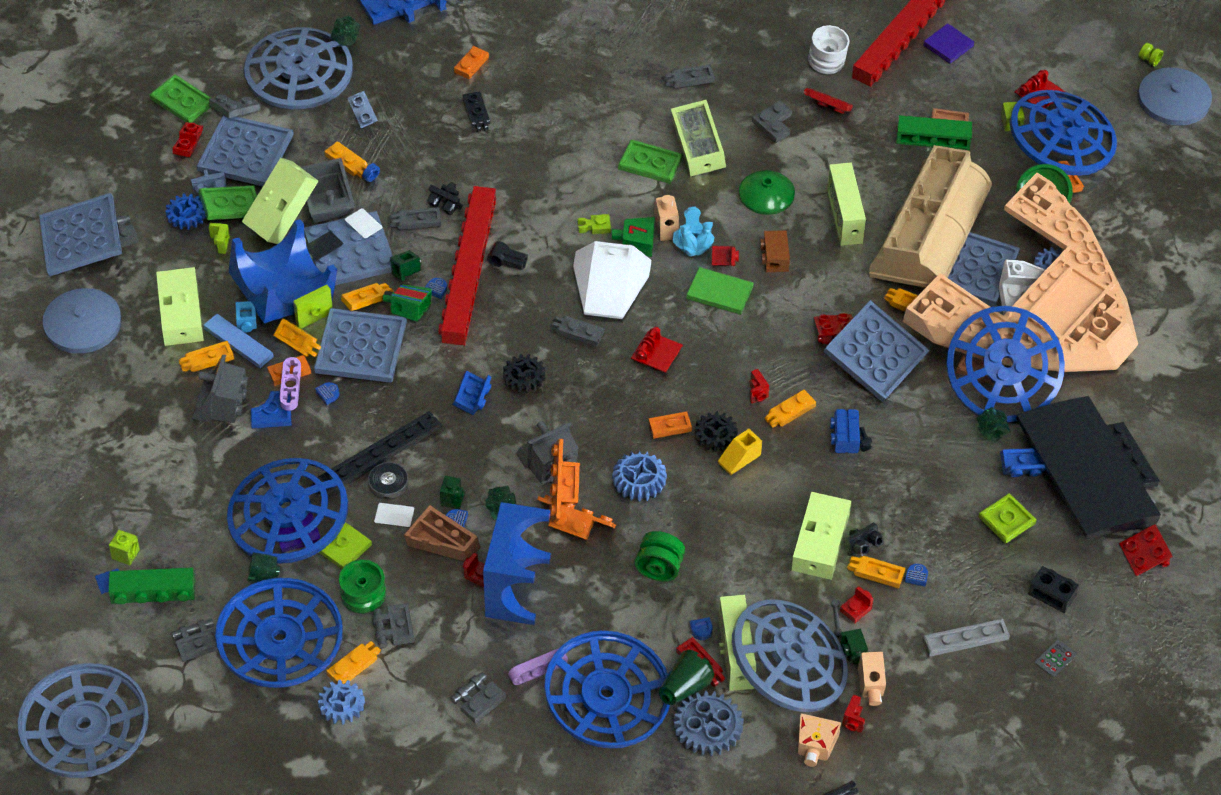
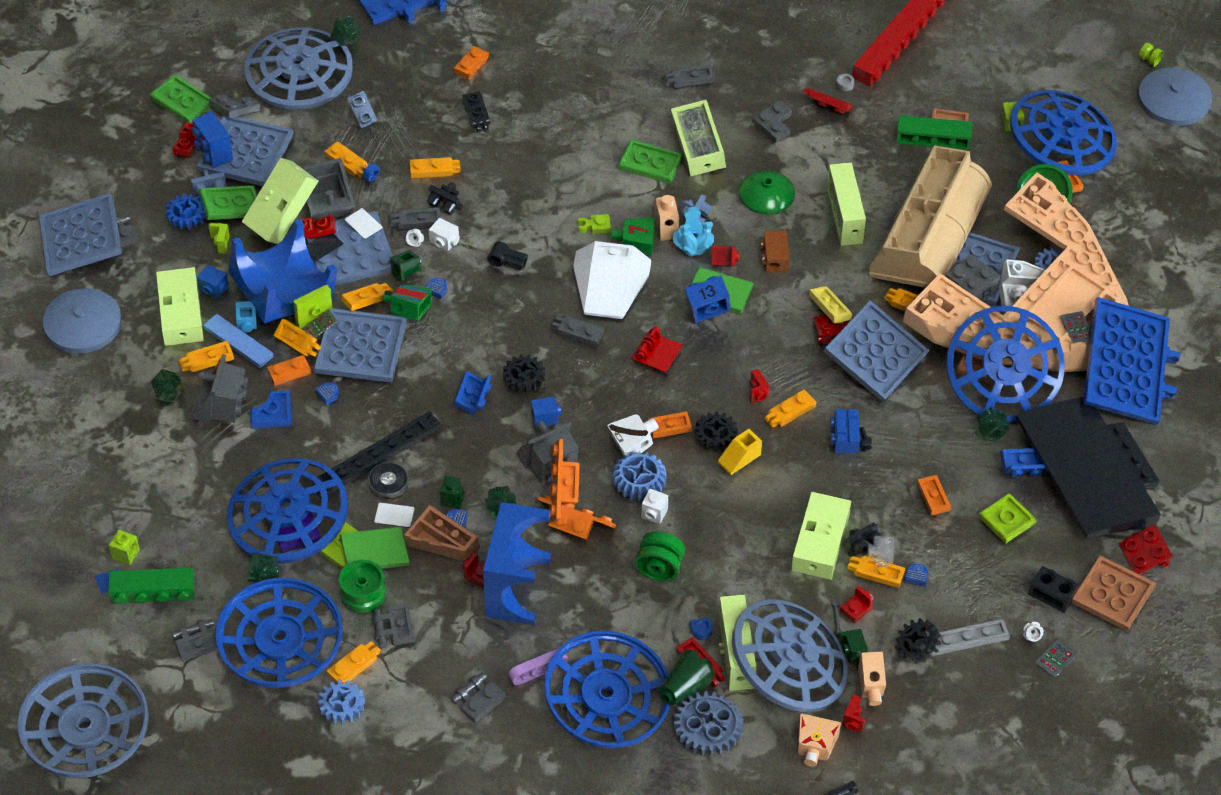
lavender beam [280,357,301,411] -> none
red brick [438,186,496,346] -> none
white wheel [808,25,850,74] -> none
dark purple tile [923,23,974,64] -> none
red hinge [1014,69,1065,109] -> none
none -> clear green brick [151,369,184,403]
none -> blue brick [191,111,233,169]
none -> blue brick [197,265,229,299]
none -> red slope [302,214,336,239]
none -> dark grey sticker [302,309,337,337]
none -> bright green tile [340,527,409,569]
none -> white plate [406,228,424,247]
none -> light orange hinge [410,157,461,178]
none -> white brick [429,218,460,251]
none -> blue brick [531,397,561,428]
none -> white torso [607,414,659,456]
none -> white brick [641,489,669,524]
none -> sand blue hips [679,194,712,224]
none -> blue brick [685,276,731,324]
none -> light yellow plate [809,286,852,323]
none -> light grey tile [836,74,855,91]
none -> clear brick [868,536,895,567]
none -> black gear [895,618,941,664]
none -> orange plate [917,475,951,516]
none -> dark grey brick [945,254,1000,302]
none -> white plate [1011,285,1028,302]
none -> white plate [1023,621,1044,642]
none -> dark grey sticker [1061,311,1091,343]
none -> nougat plate [1071,555,1156,632]
none -> blue hinge [1083,297,1180,425]

